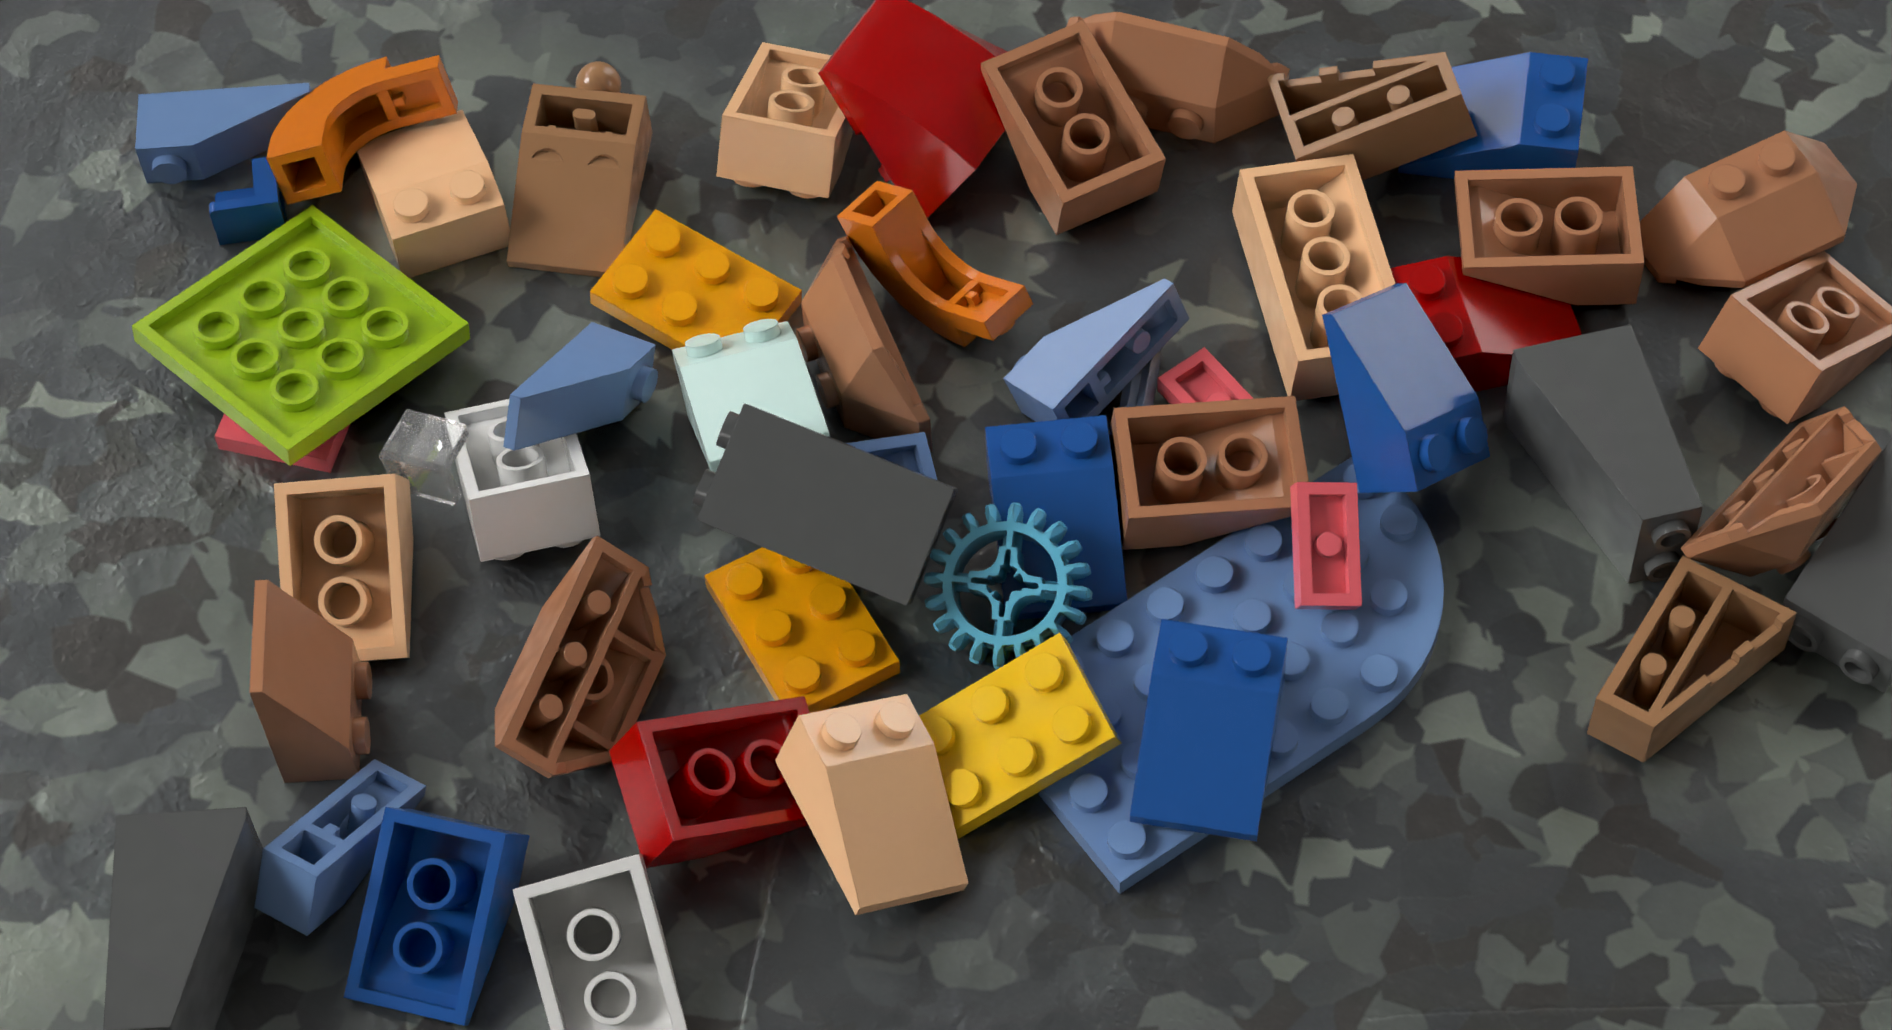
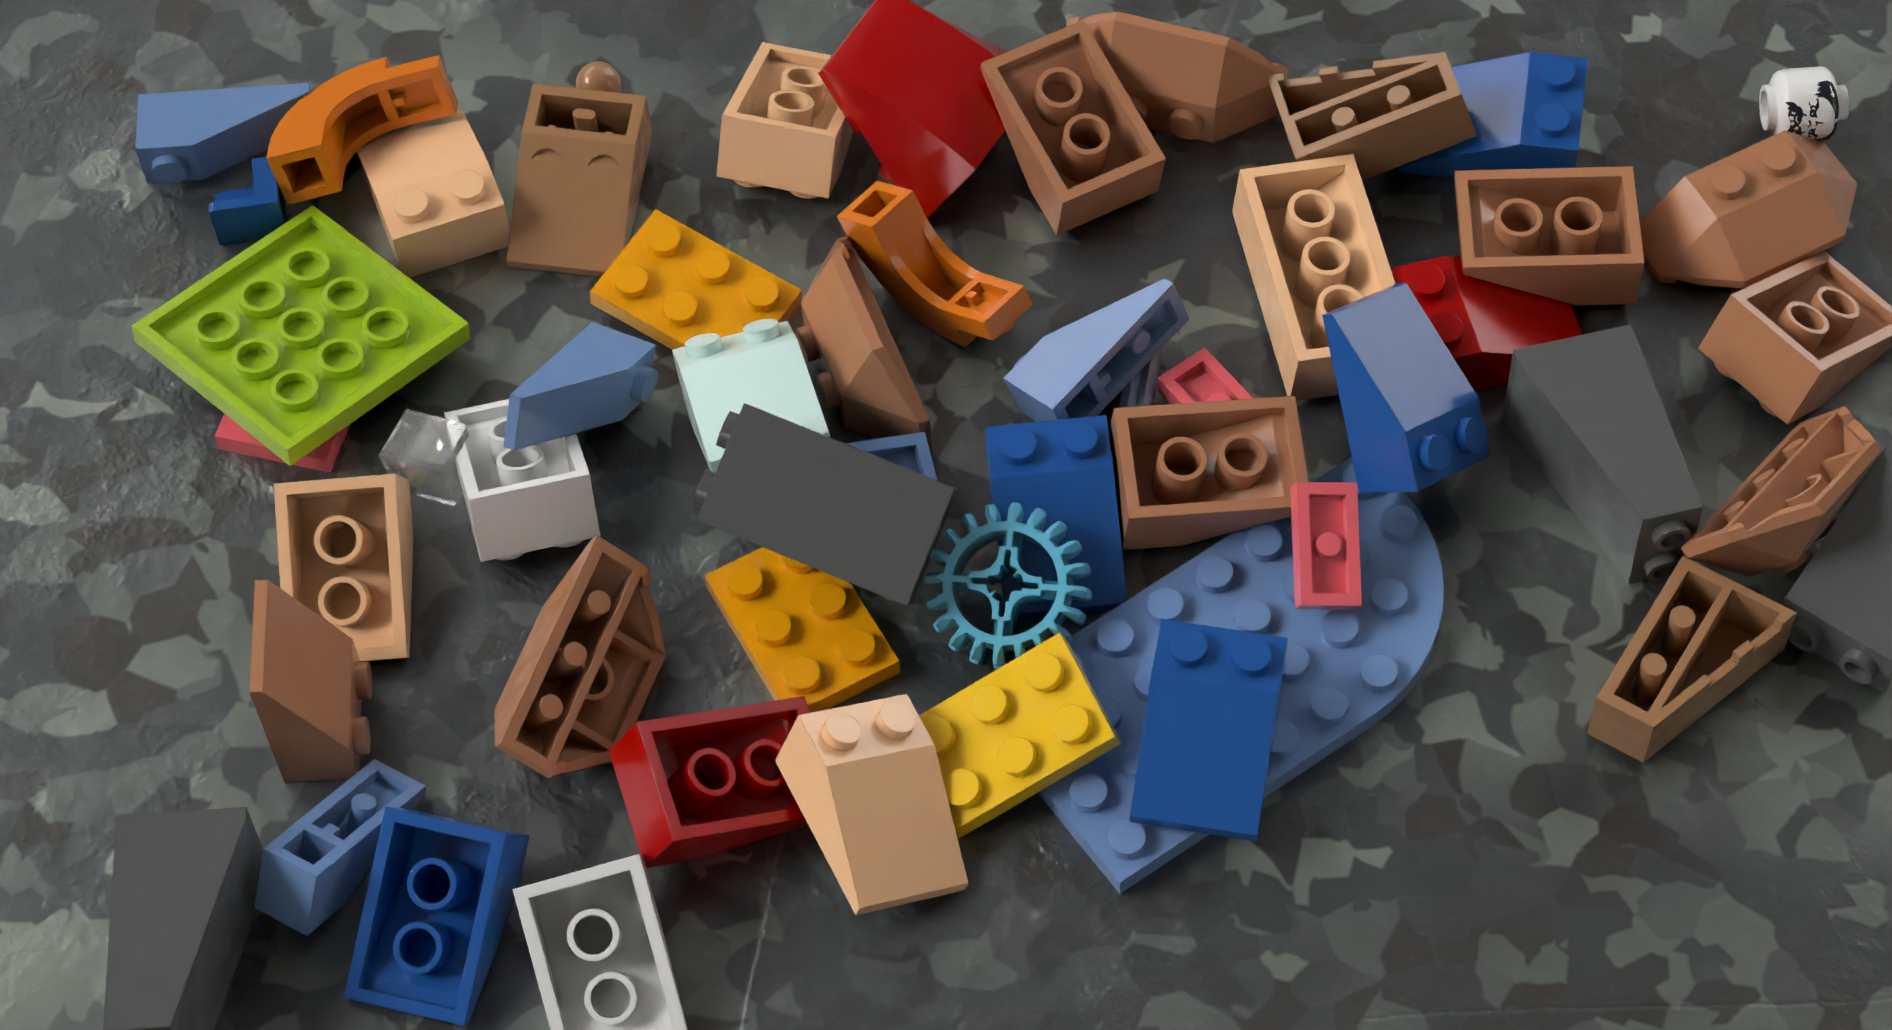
none -> white head [1759,66,1849,141]

